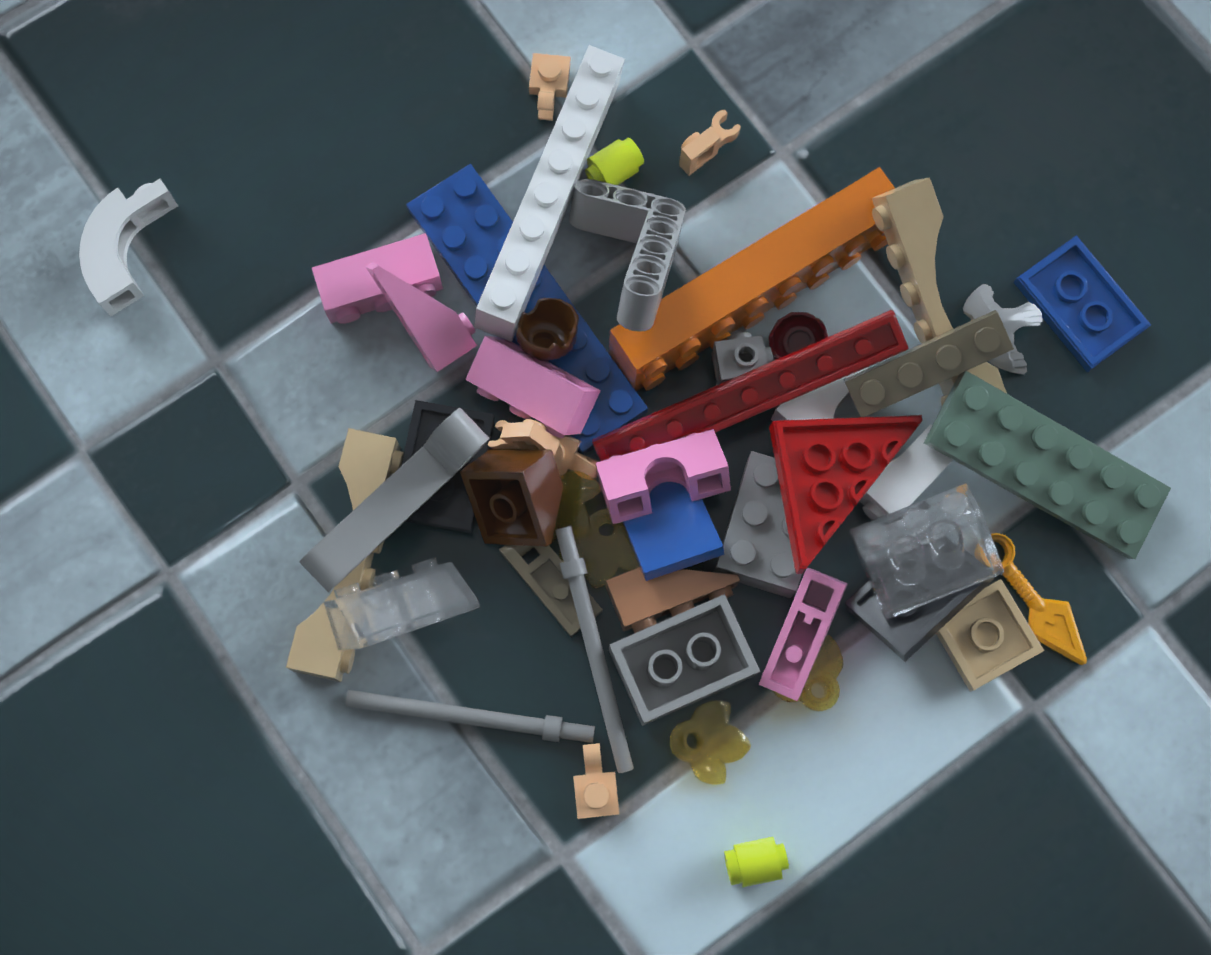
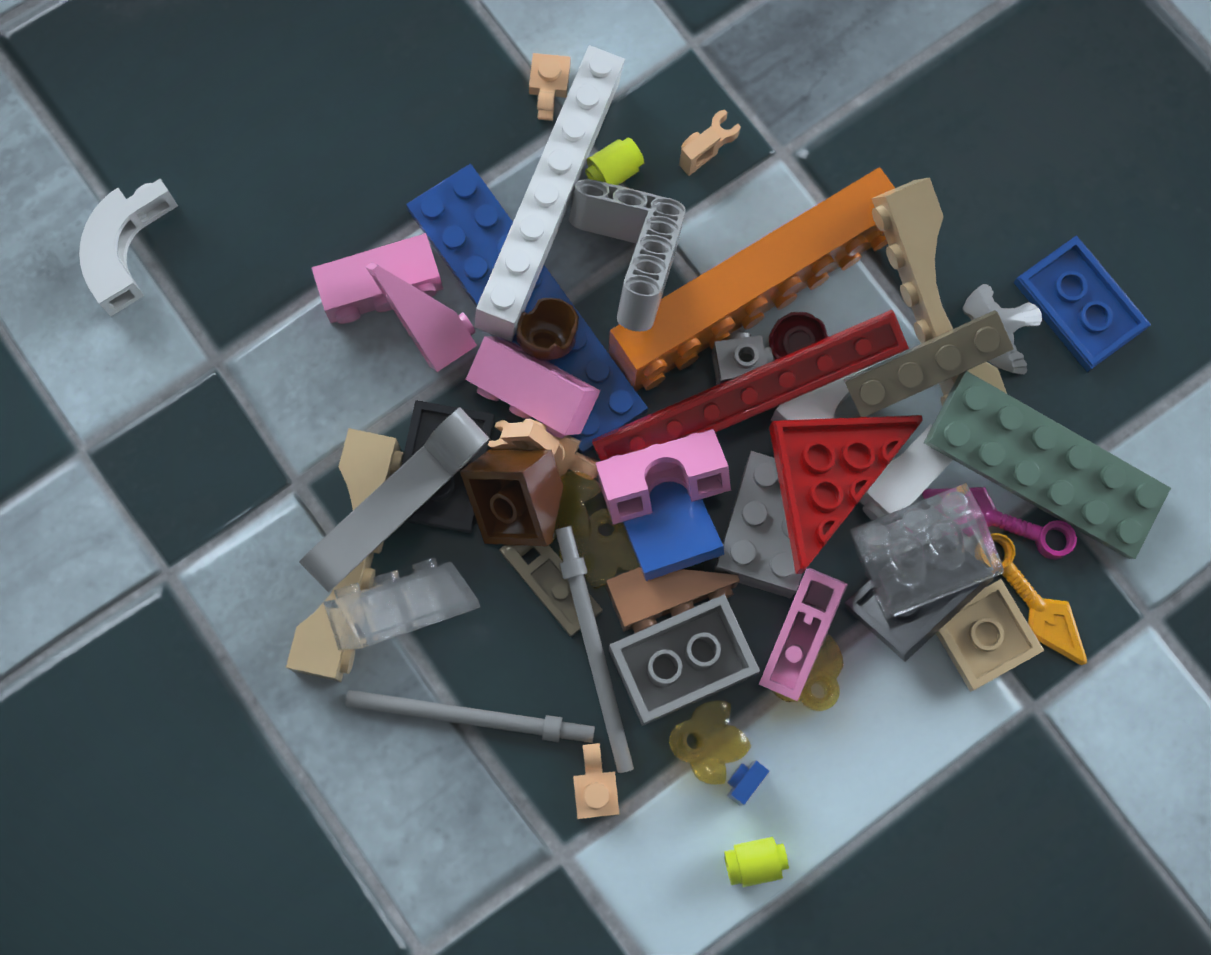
none -> blue plate [727,760,769,806]
none -> dark pink piece [922,487,1077,560]

